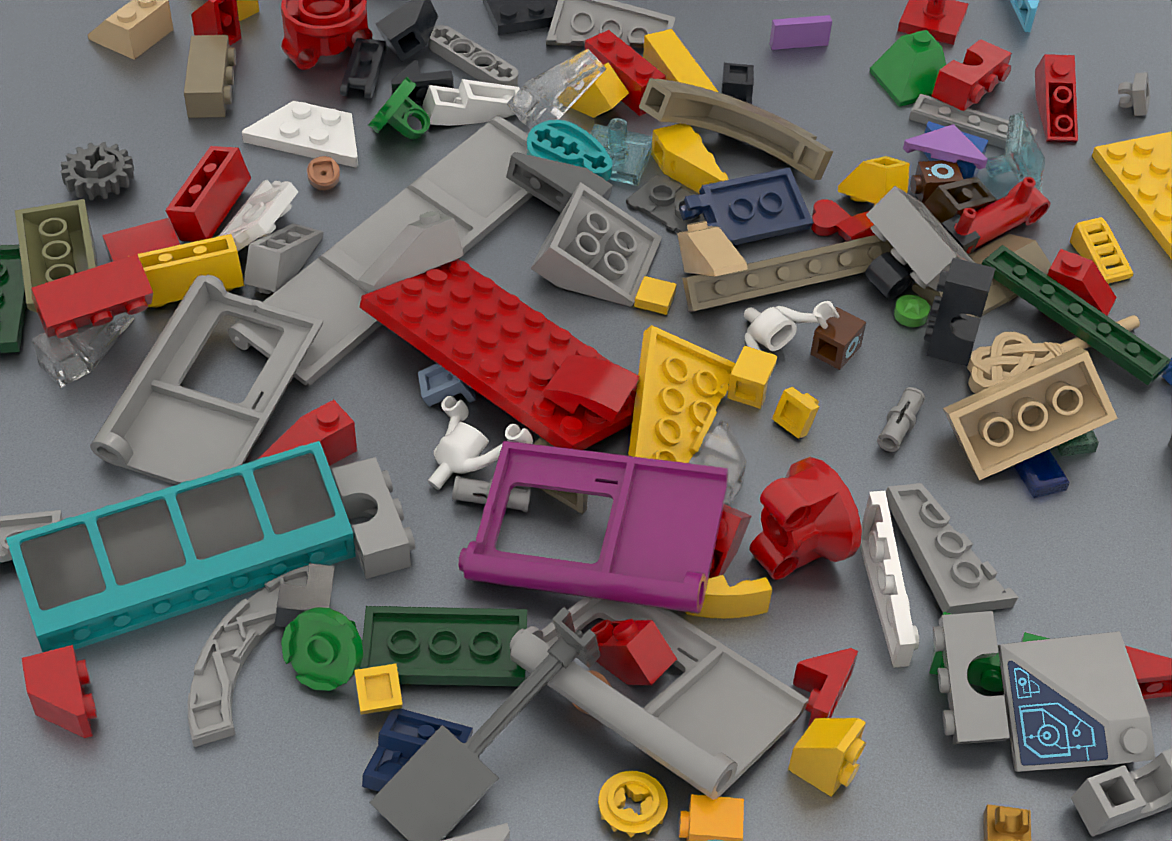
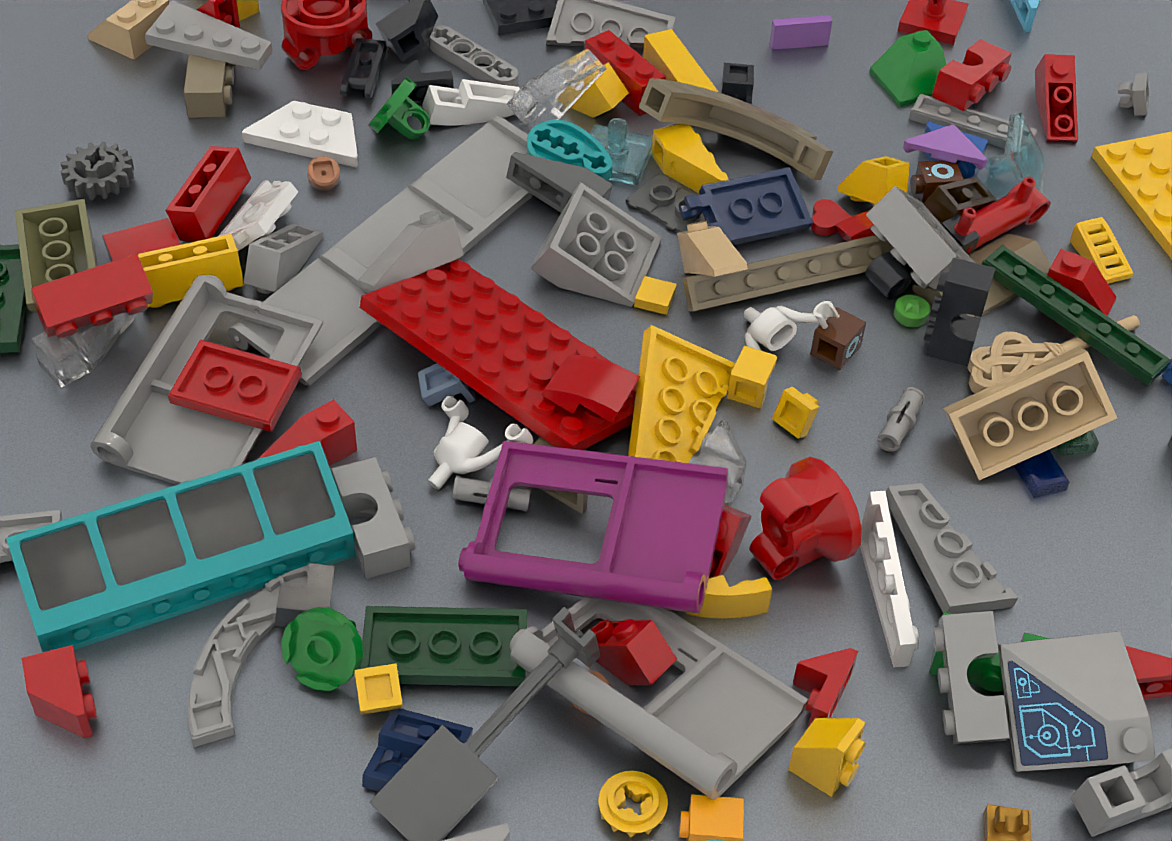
none -> light grey wing [145,0,273,70]
none -> red tile [168,339,302,432]

